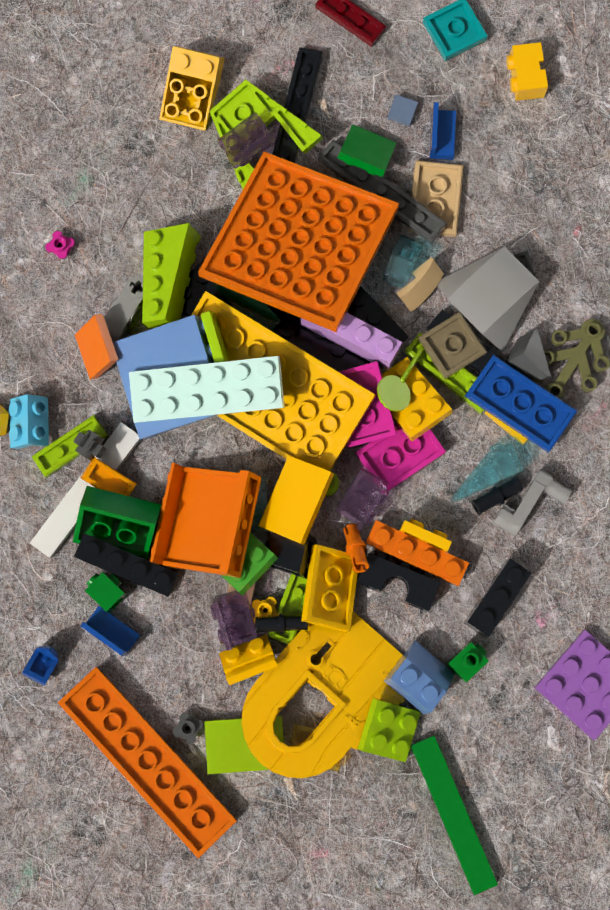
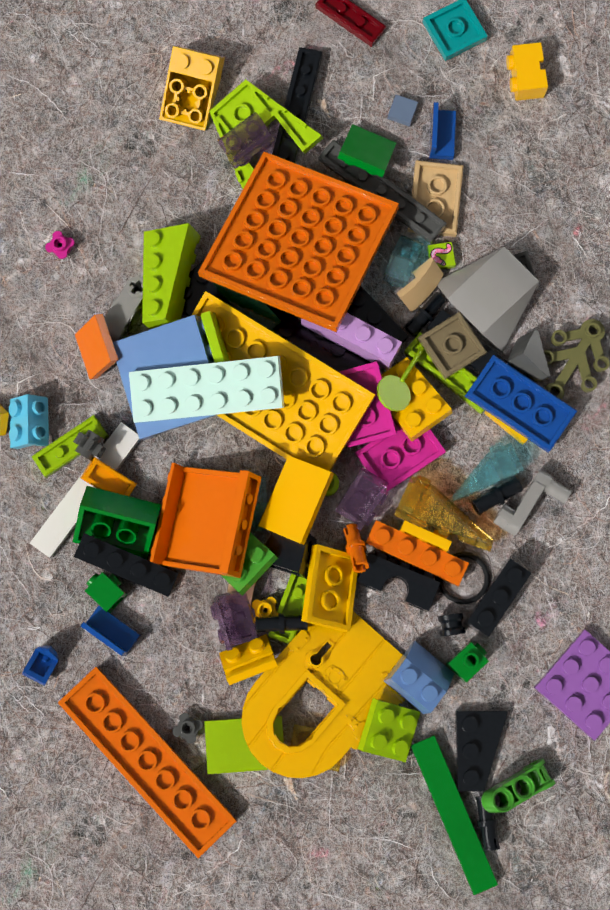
none -> clear yellow wedge [394,476,493,551]
none -> black axle [404,292,446,337]
none -> lime tile [427,242,456,269]
none -> black wheel [437,613,466,637]
none -> black piece [438,552,490,604]
none -> black wing [455,711,508,791]
none -> black pin [475,796,500,851]
none -> bright green piece [481,758,556,813]

